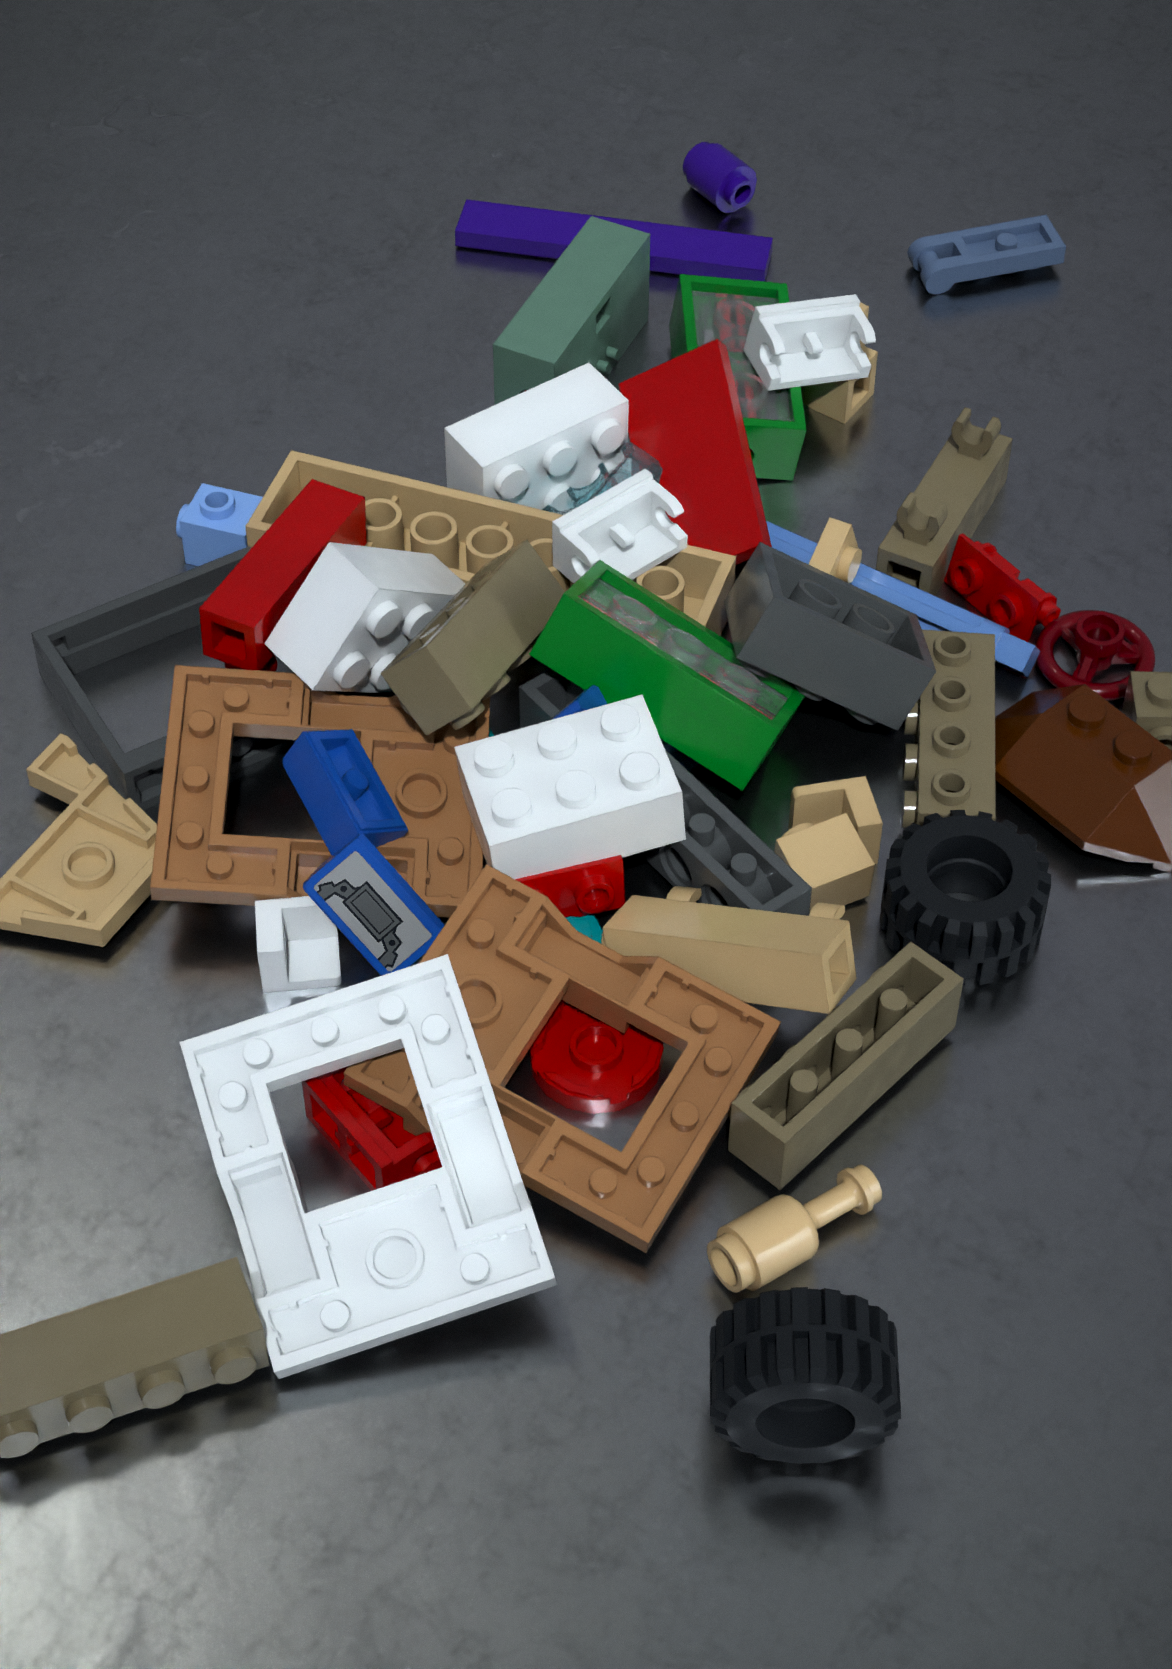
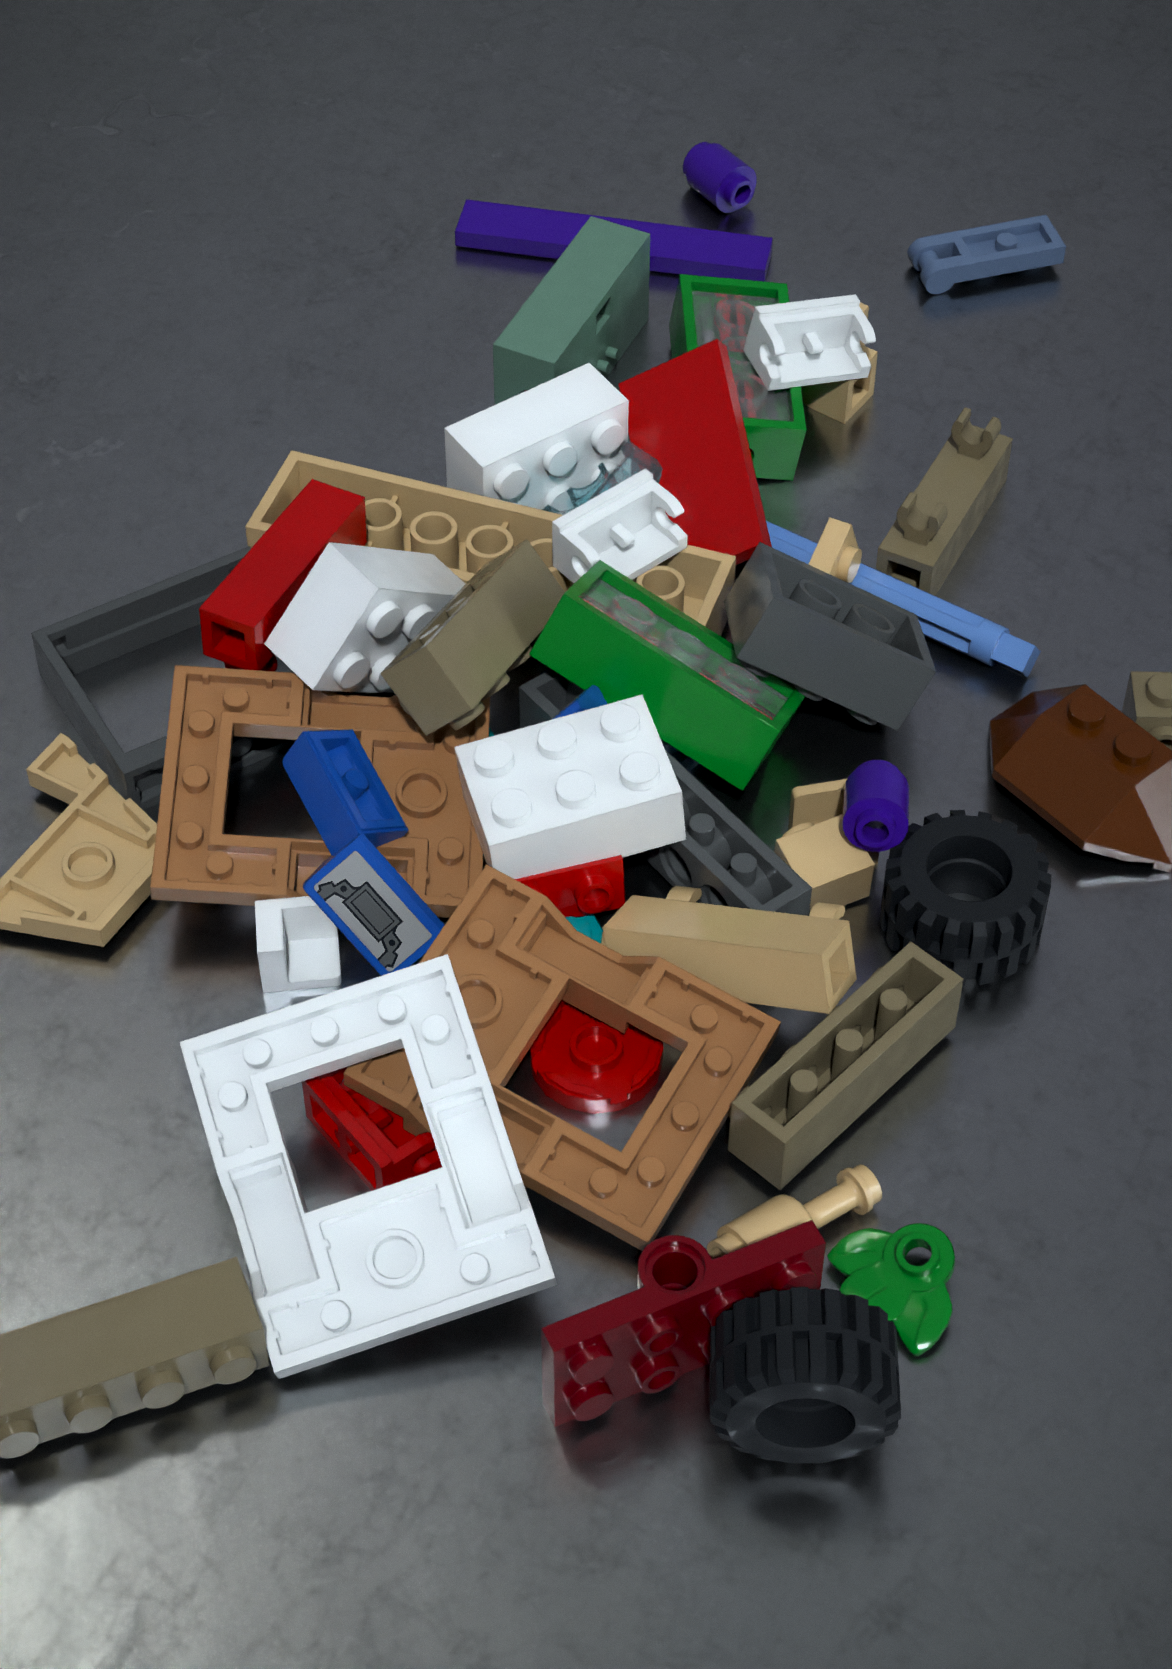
light blue brick [176,483,263,566] -> none
dark tan brick [901,630,996,828] -> none
red hinge [944,533,1061,642] -> none
dark red piece [1036,610,1155,701] -> none
none -> dark red plate [541,1220,826,1427]
none -> green plate [827,1223,955,1356]
none -> dark purple brick [842,760,909,852]

